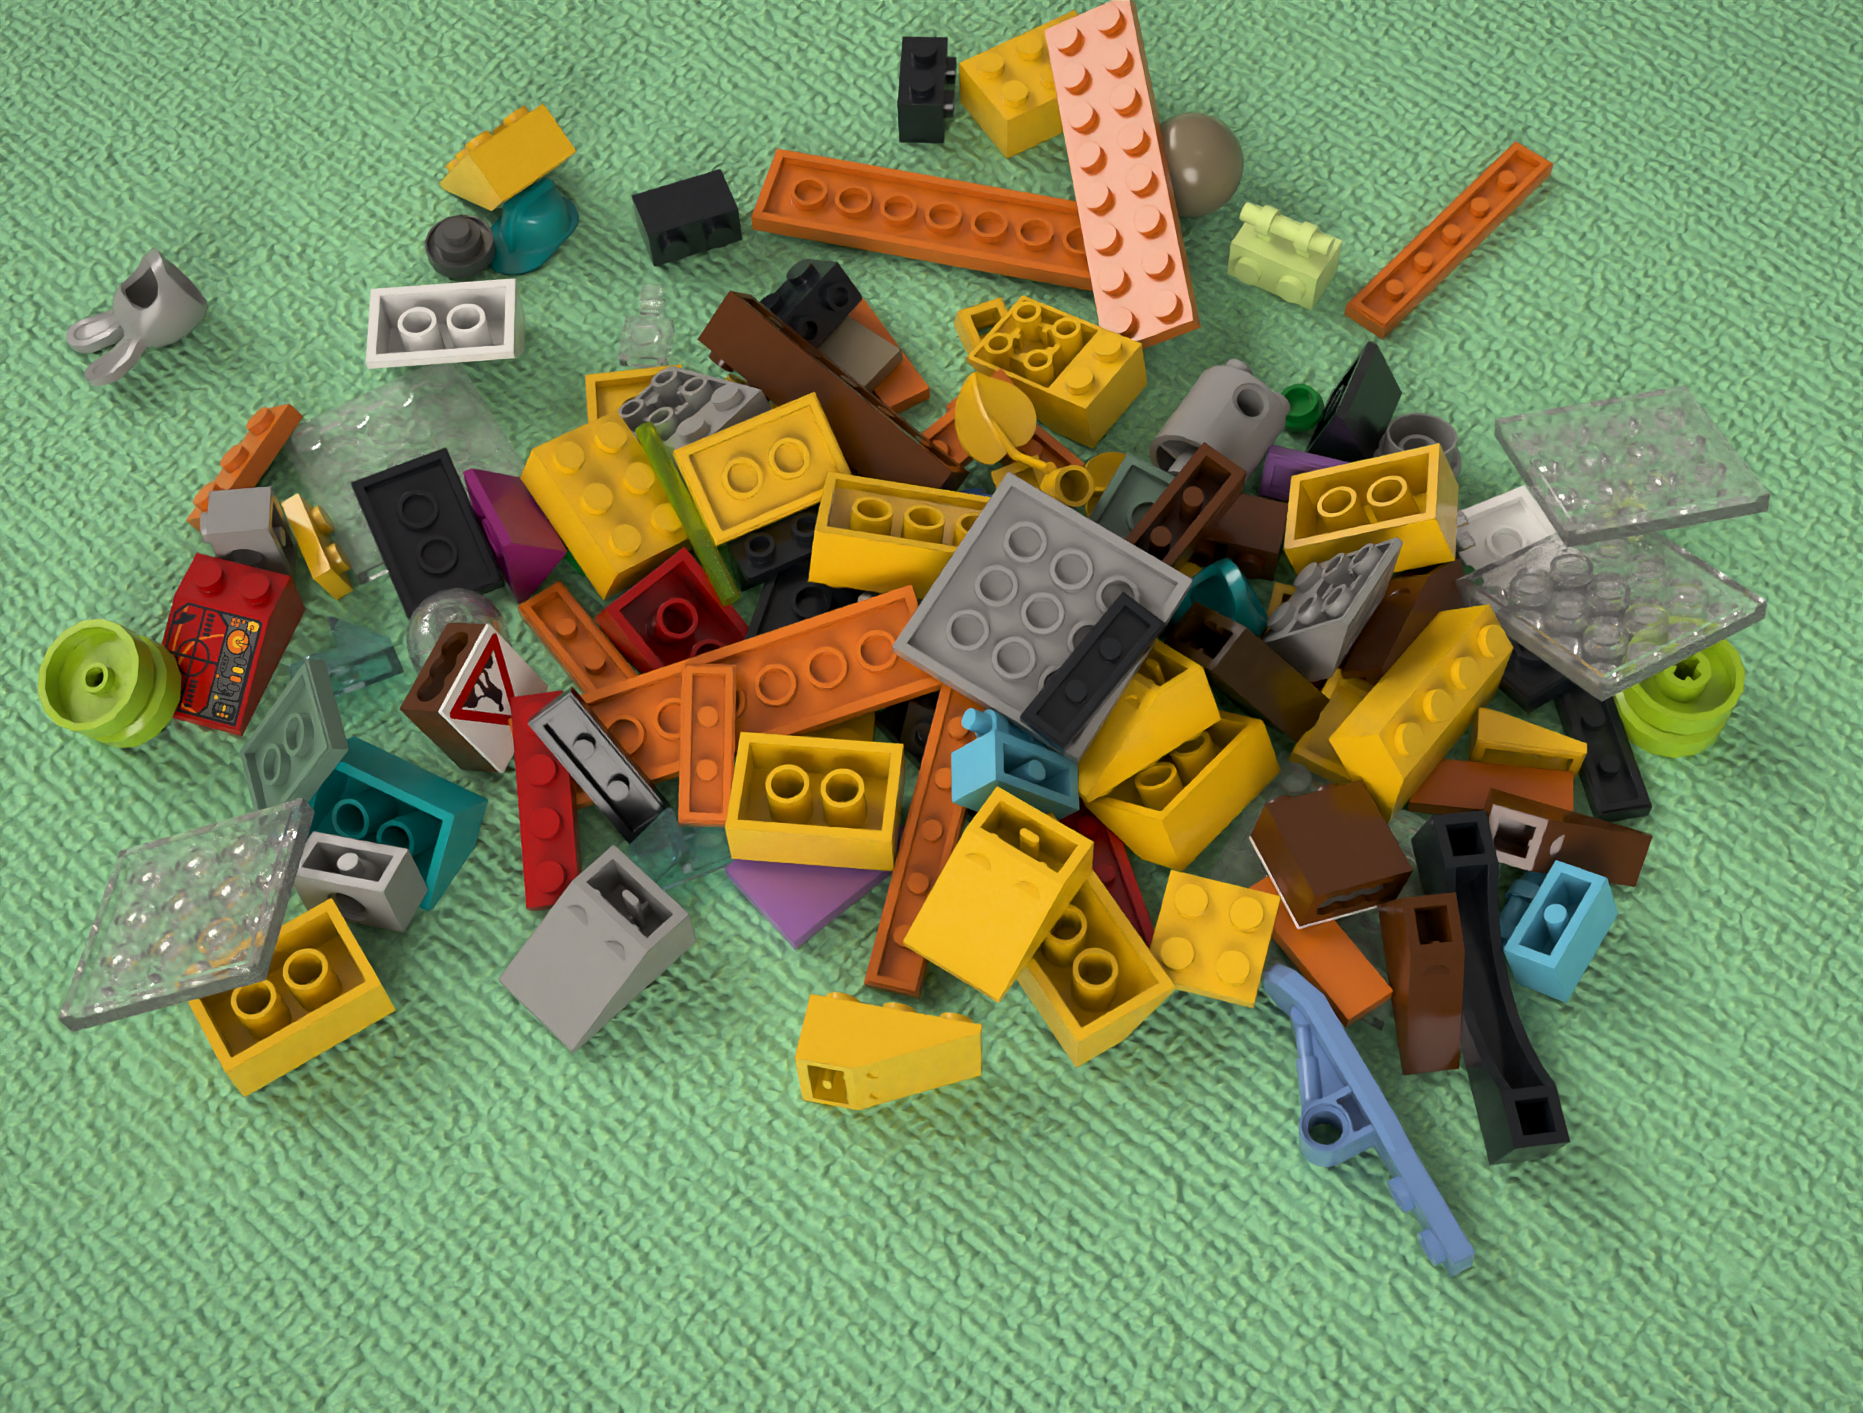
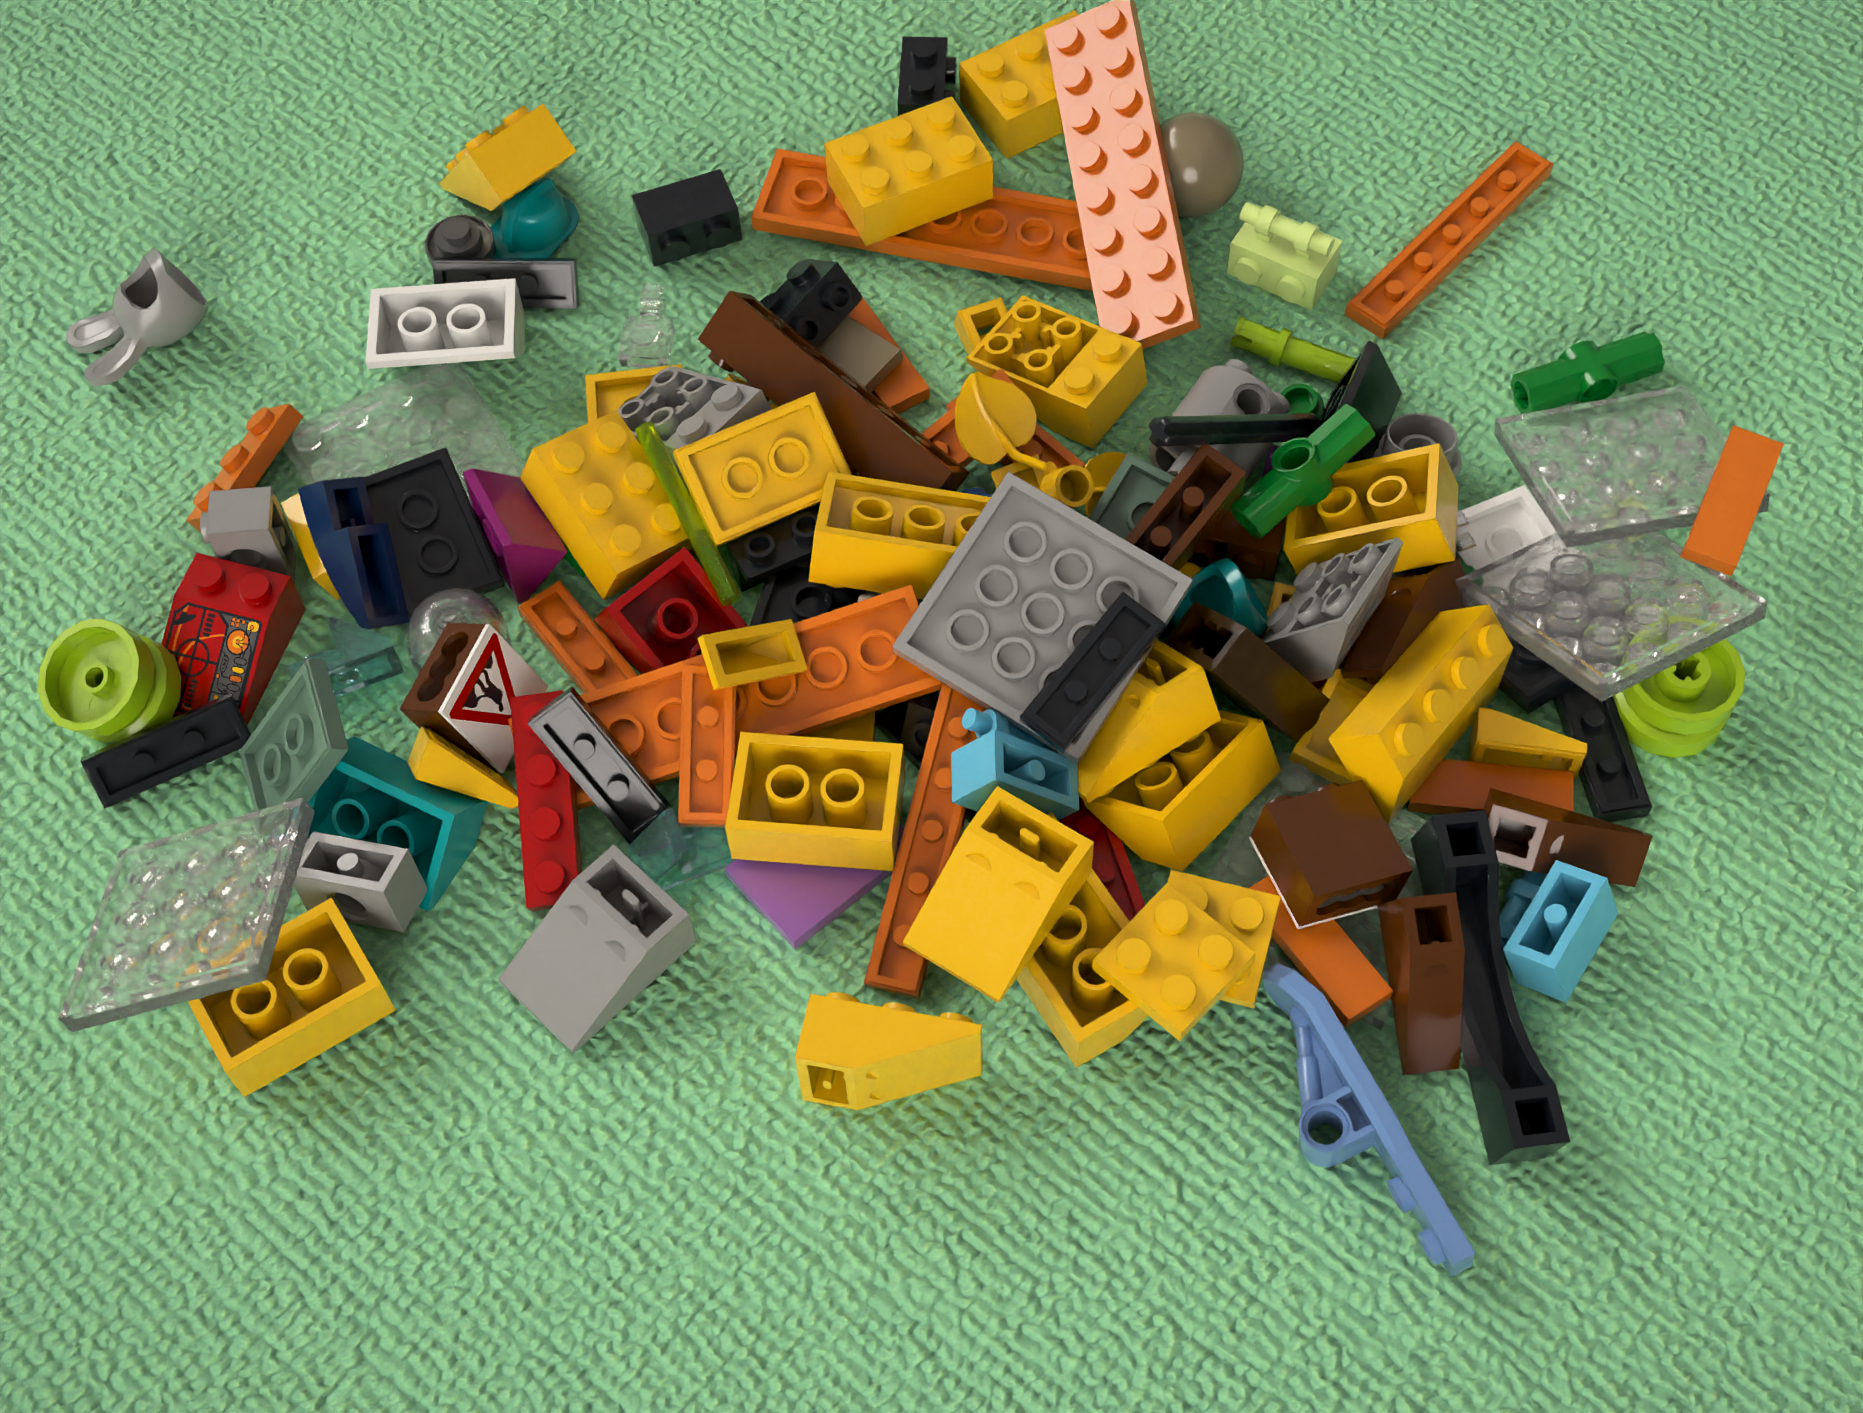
none -> black tile [80,692,252,809]
none -> dark blue slope [298,476,410,631]
none -> yellow slope [407,726,518,809]
none -> black tile [432,257,579,309]
none -> yellow slope [698,619,807,690]
none -> yellow brick [824,96,993,246]
none -> yellow plate [1092,882,1256,1041]
none -> black axle [1148,413,1320,447]
none -> lime pin [1230,316,1355,383]
none -> green piece [1230,404,1375,540]
none -> green piece [1510,331,1665,416]
none -> orange tile [1680,425,1784,576]

